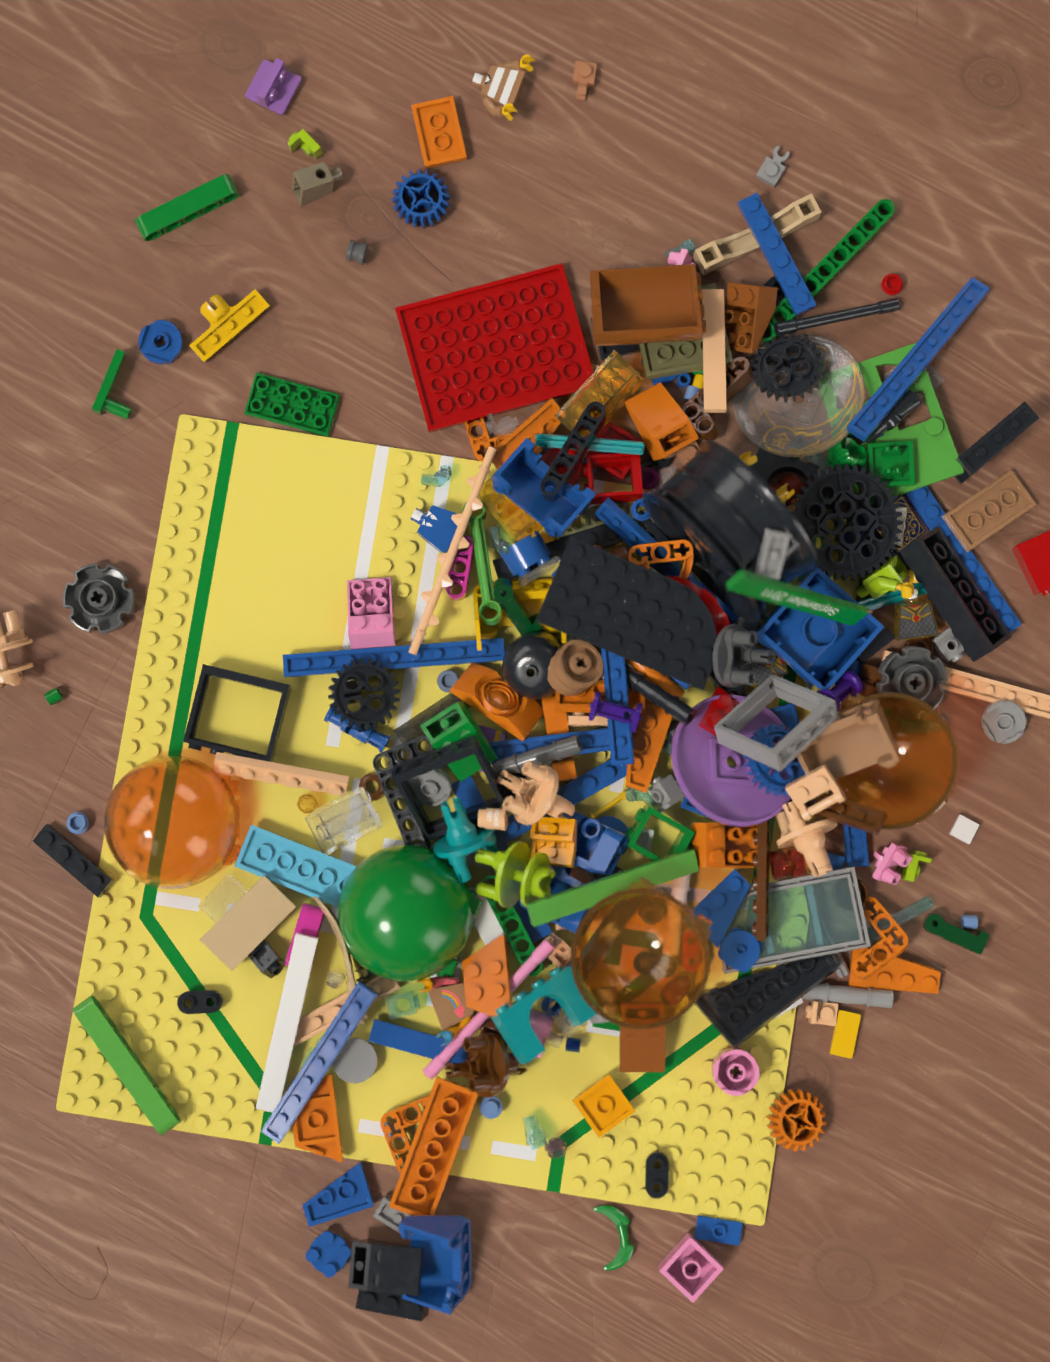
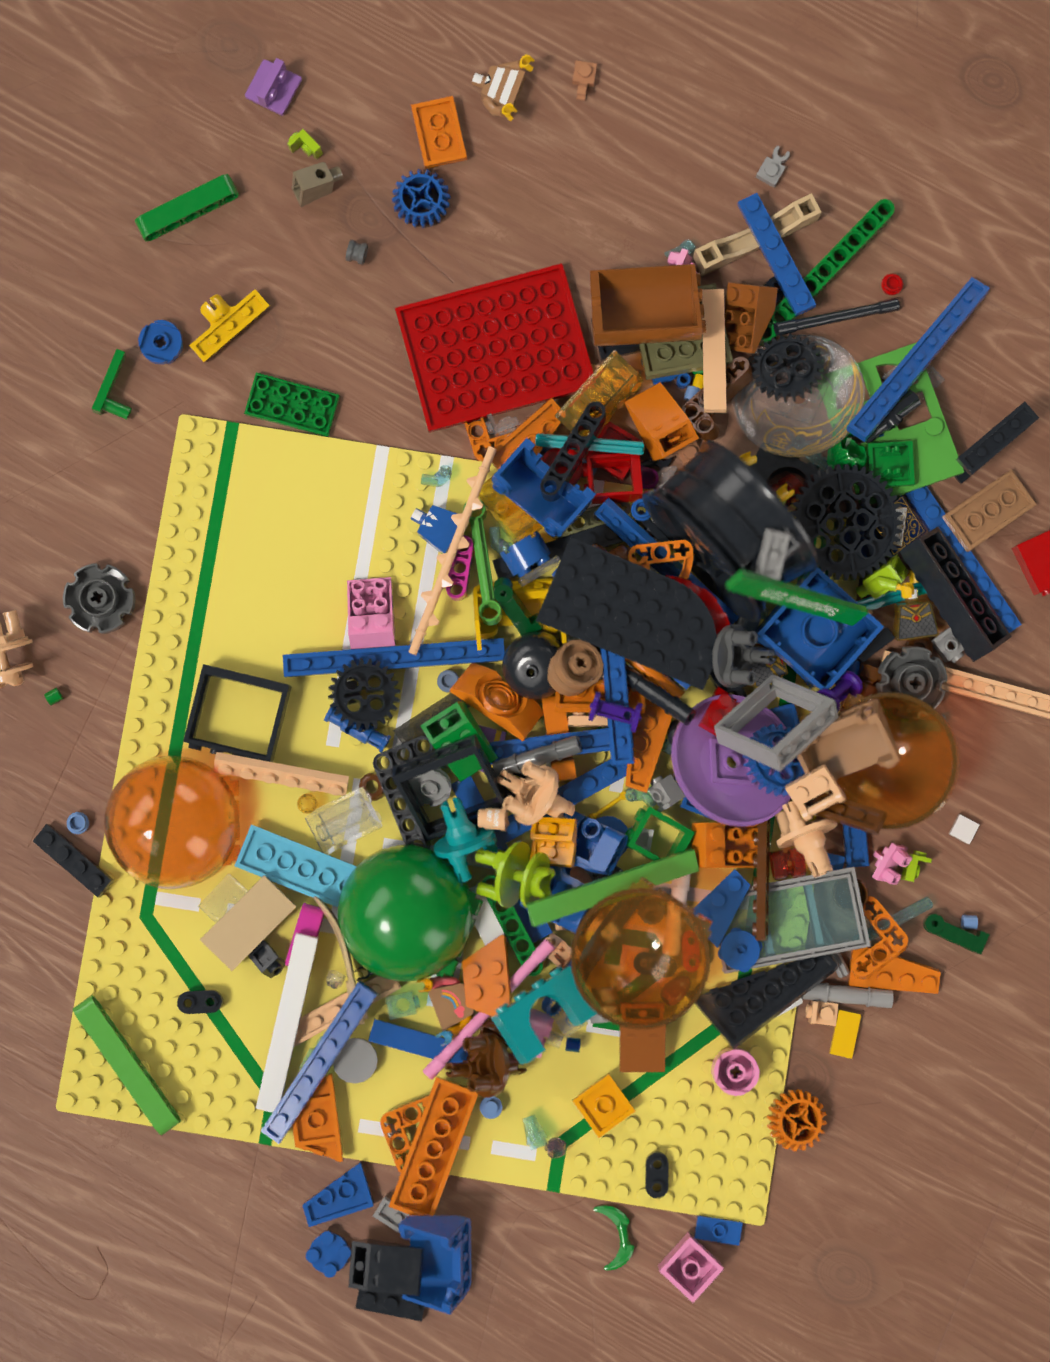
light grey tile [981,700,1027,744] -> none

